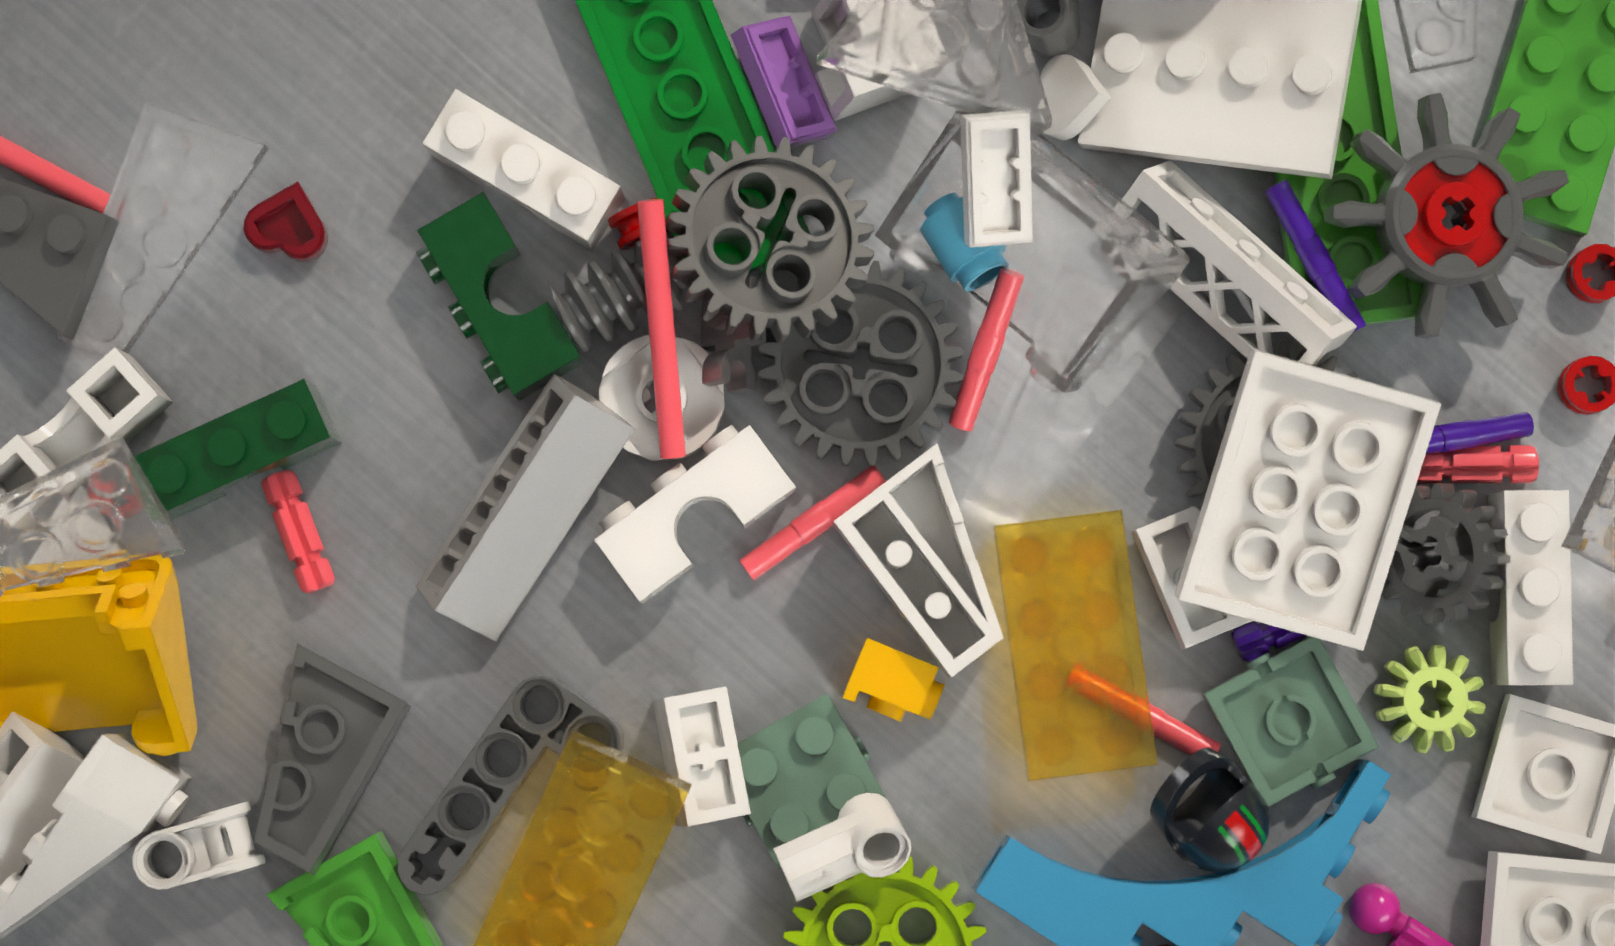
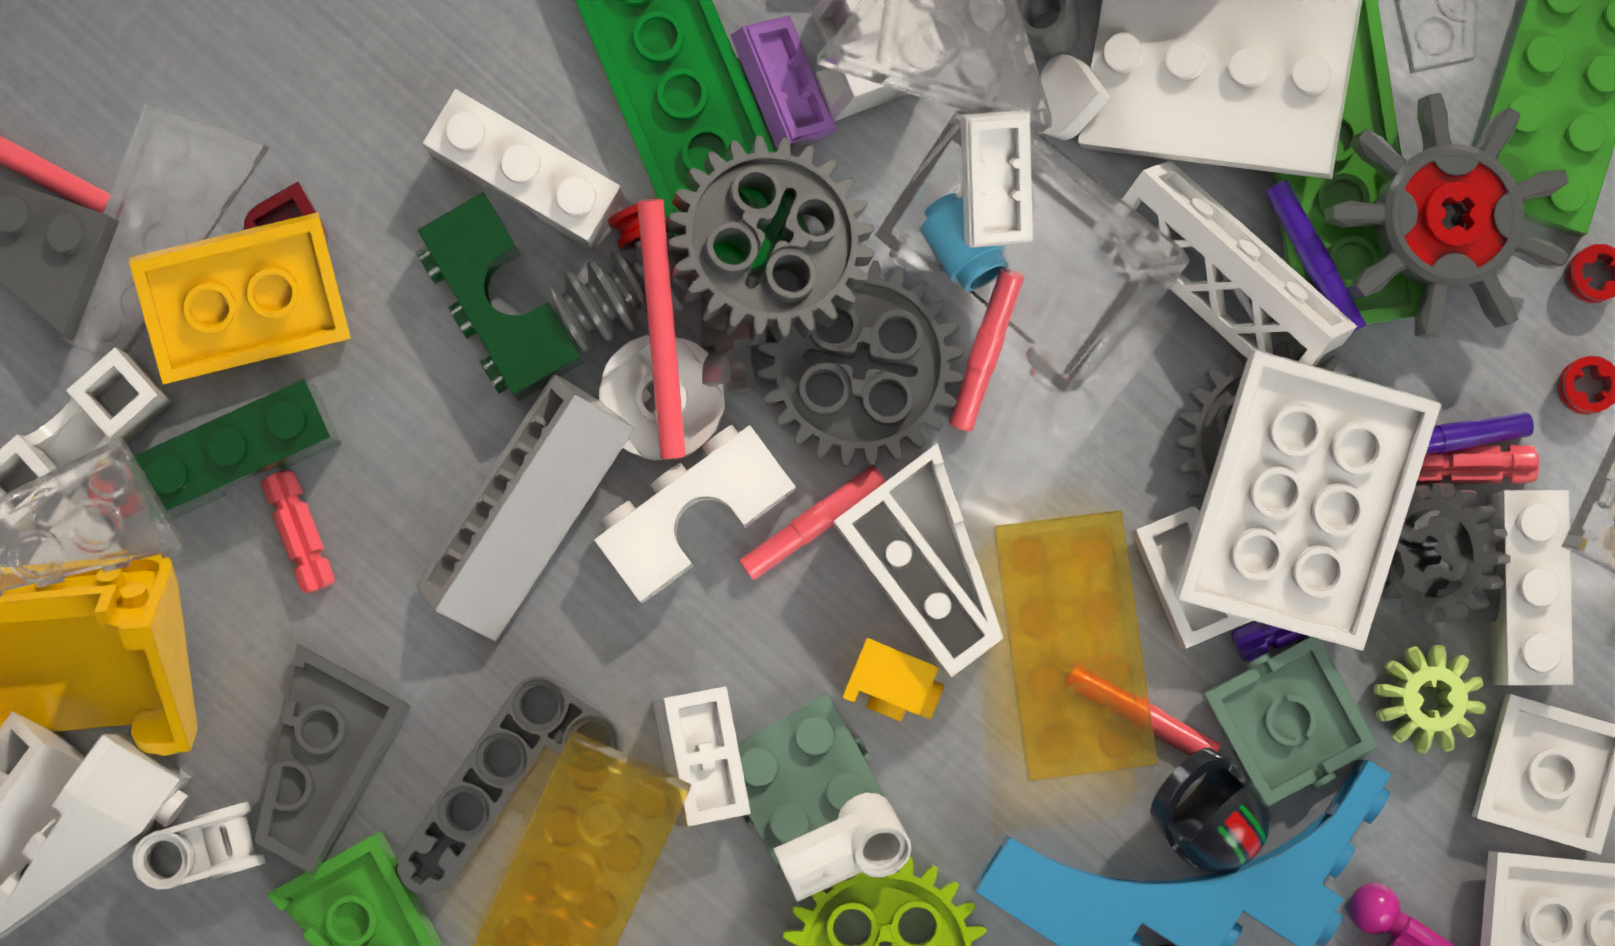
none -> yellow plate [129,212,351,385]

